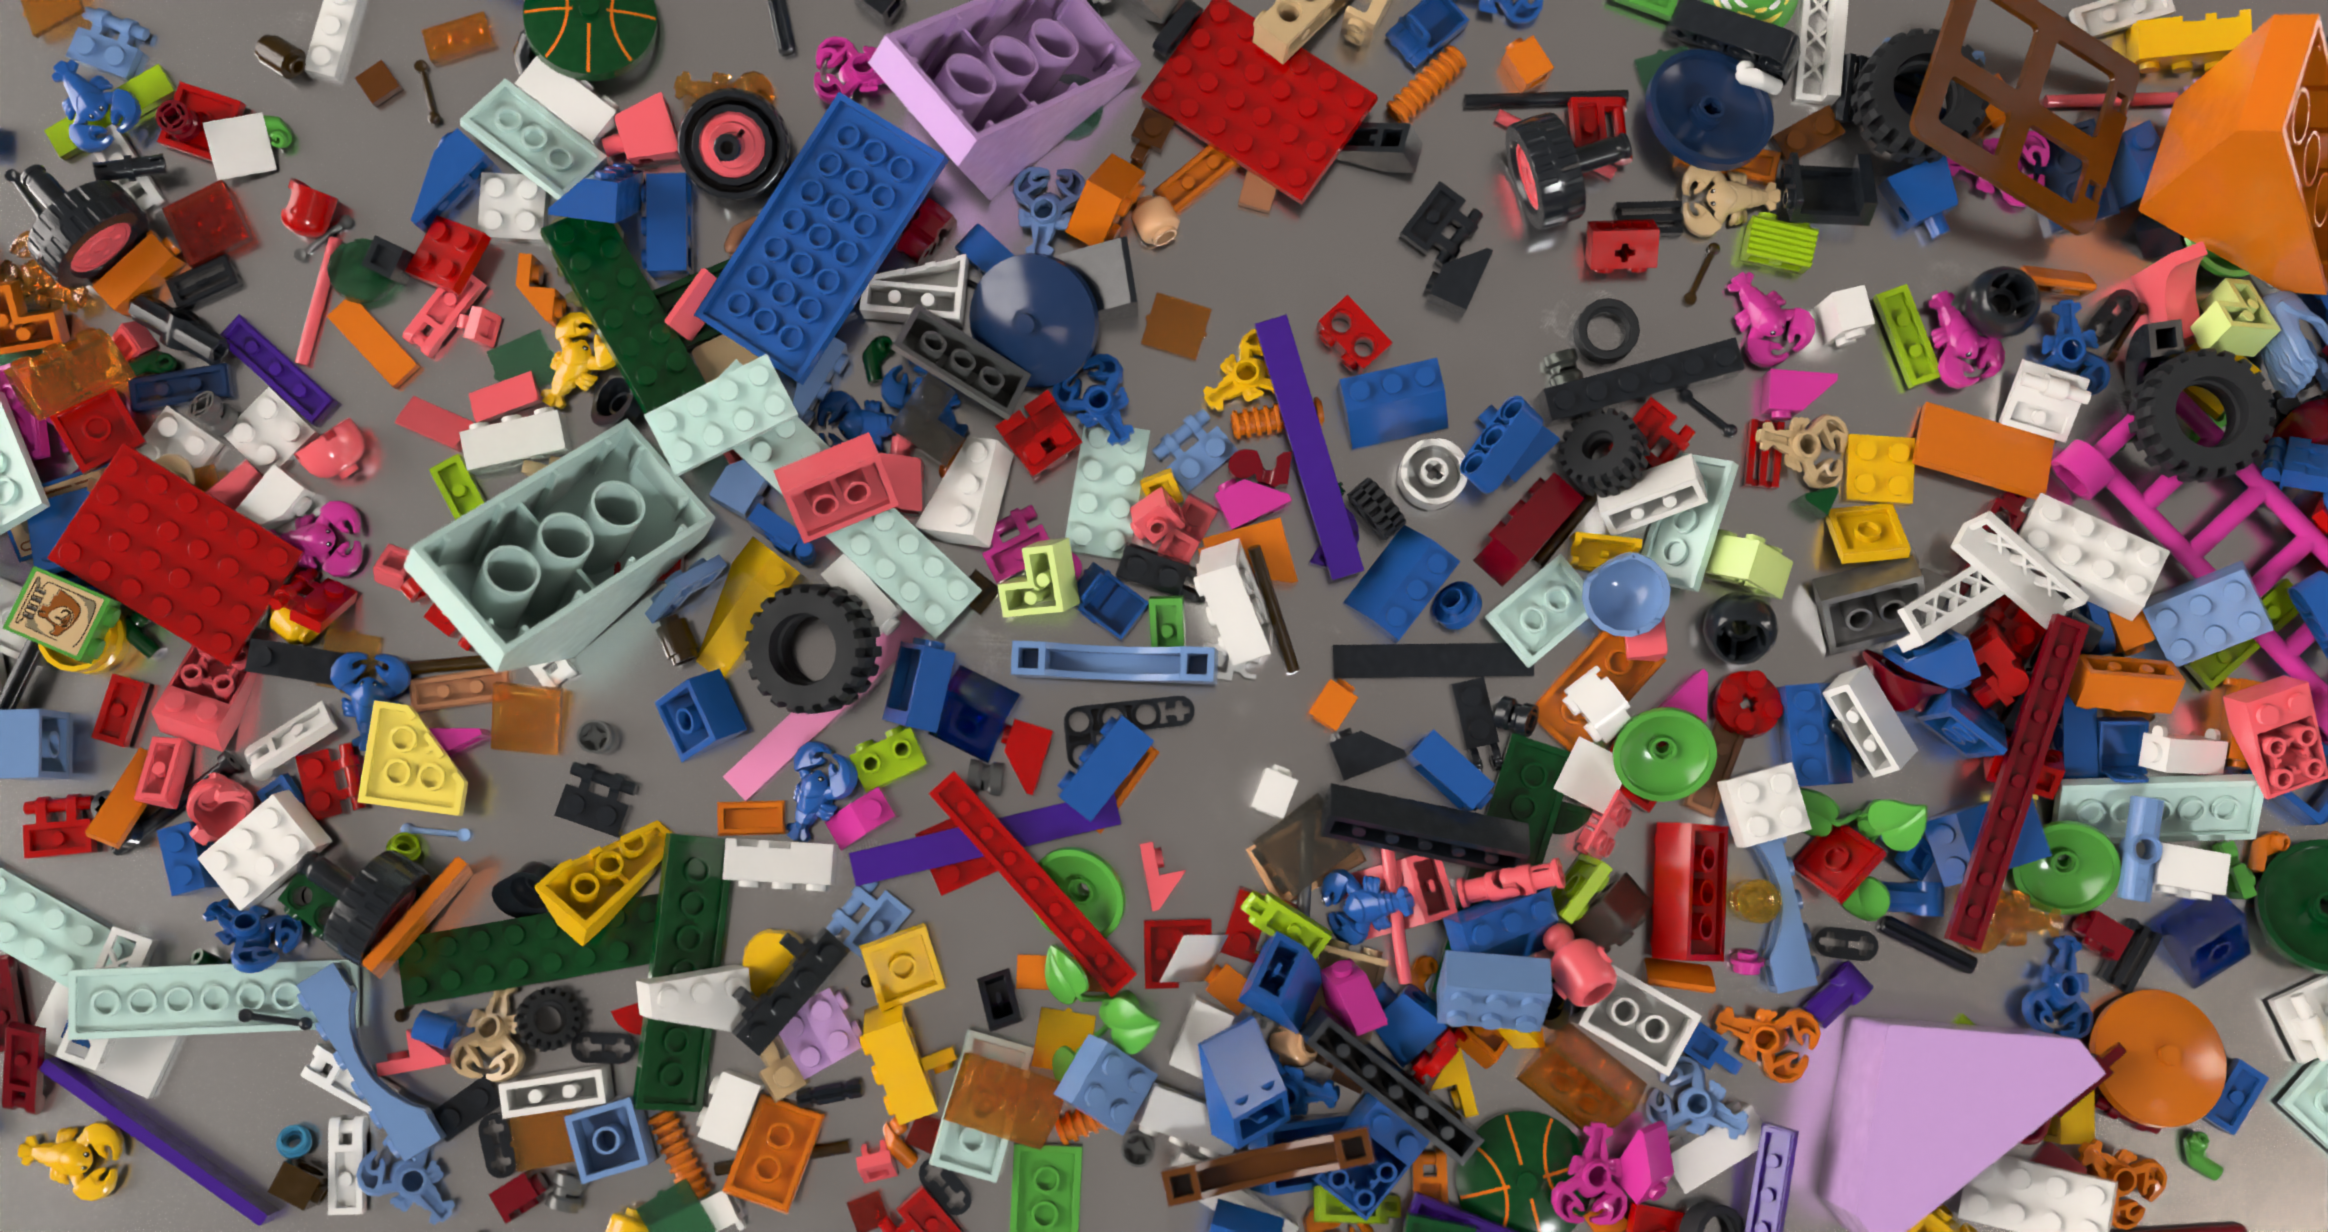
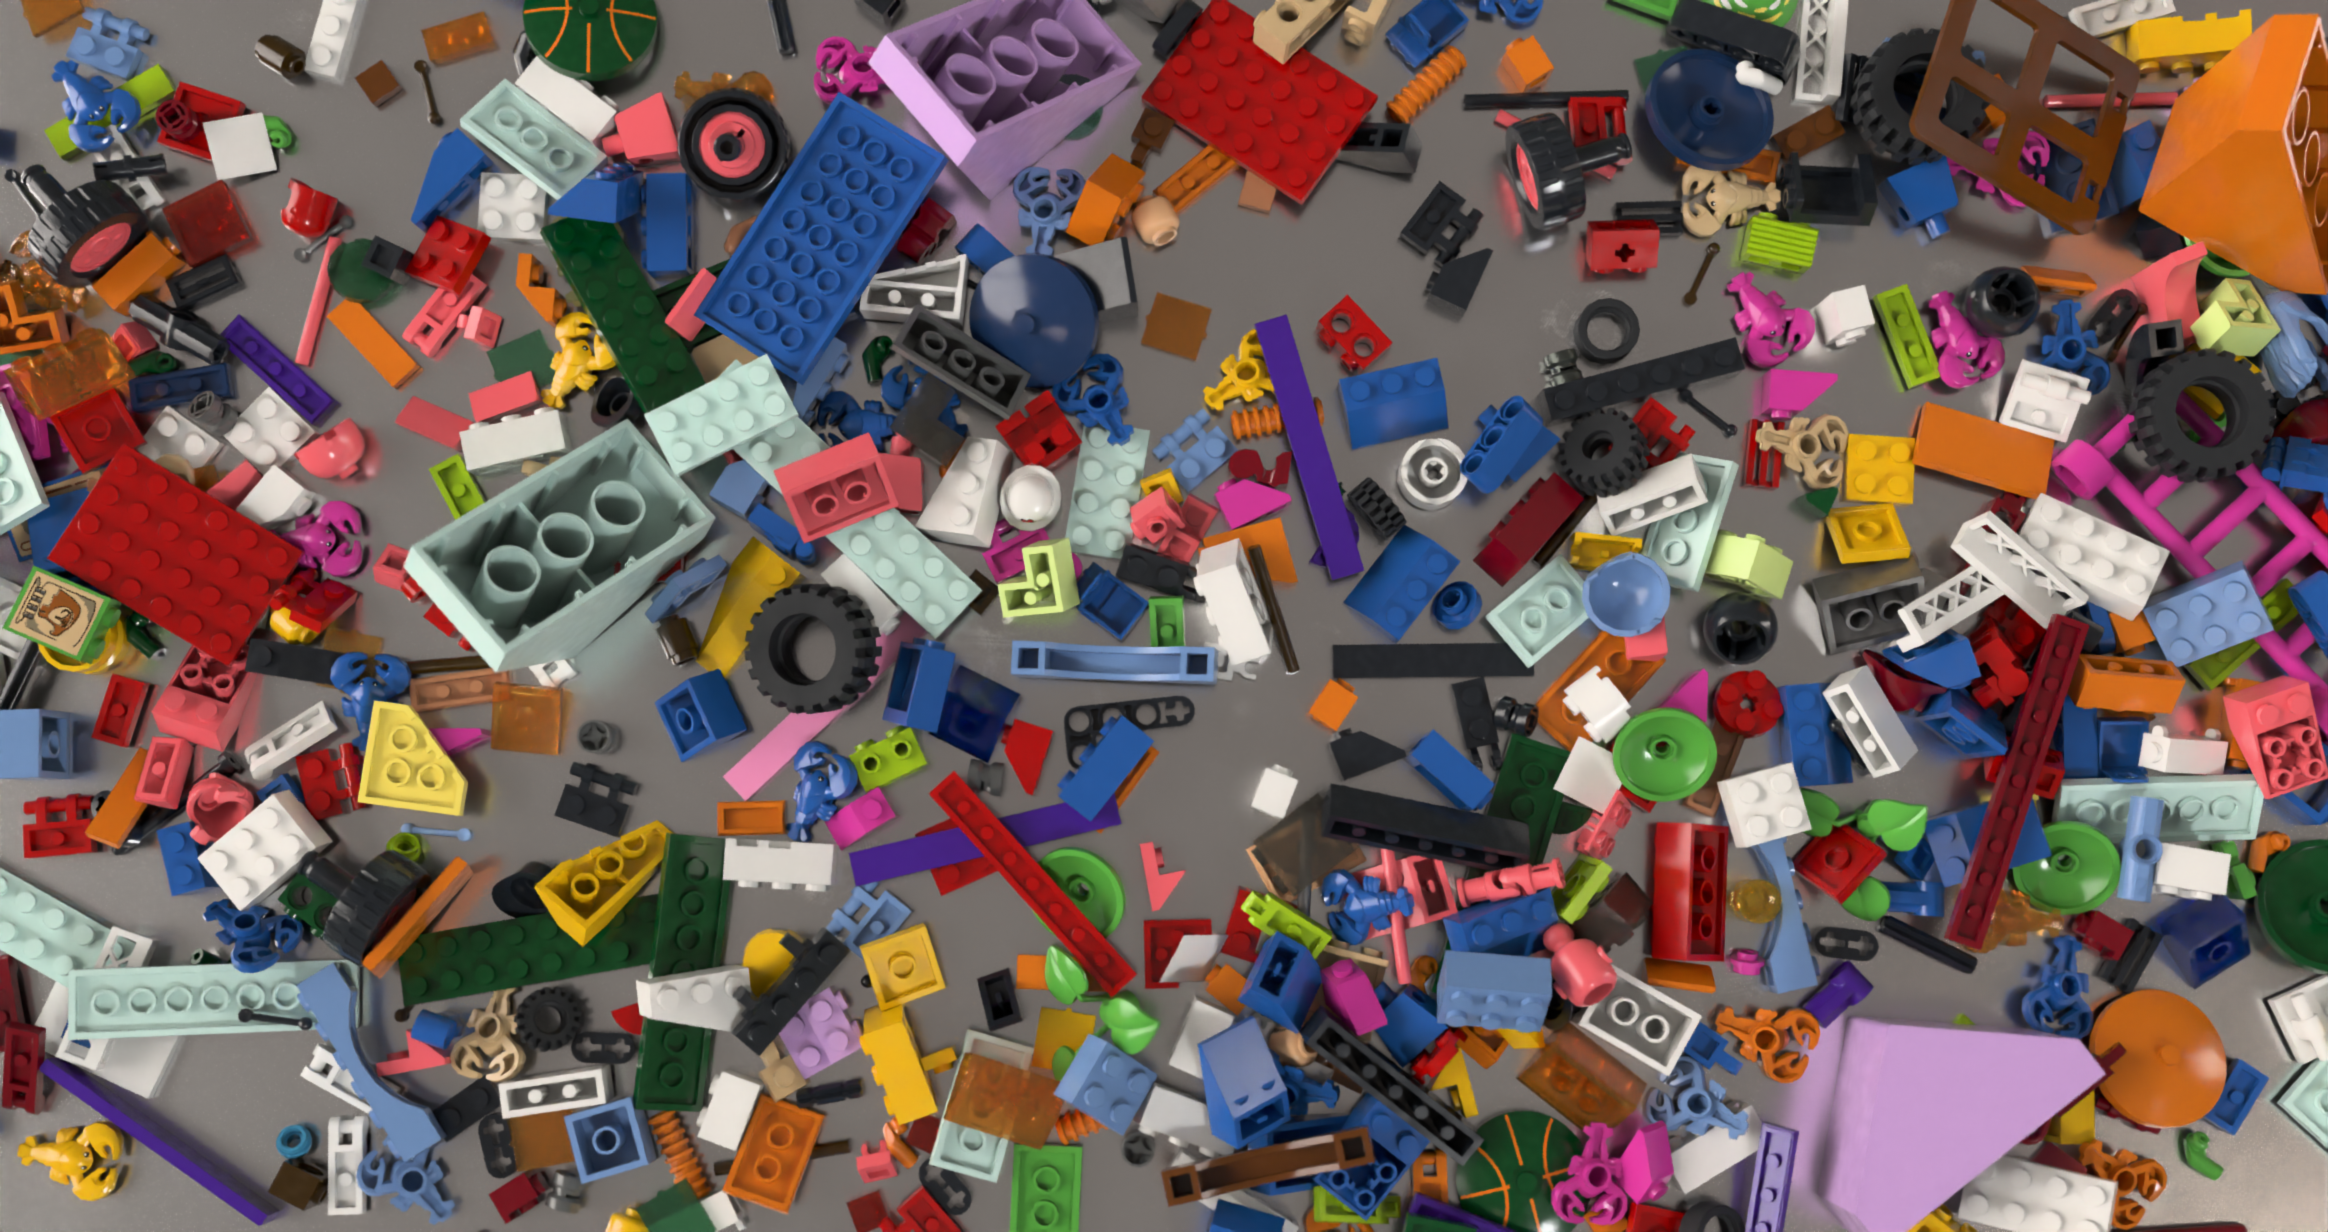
none -> white hat [999,465,1062,531]

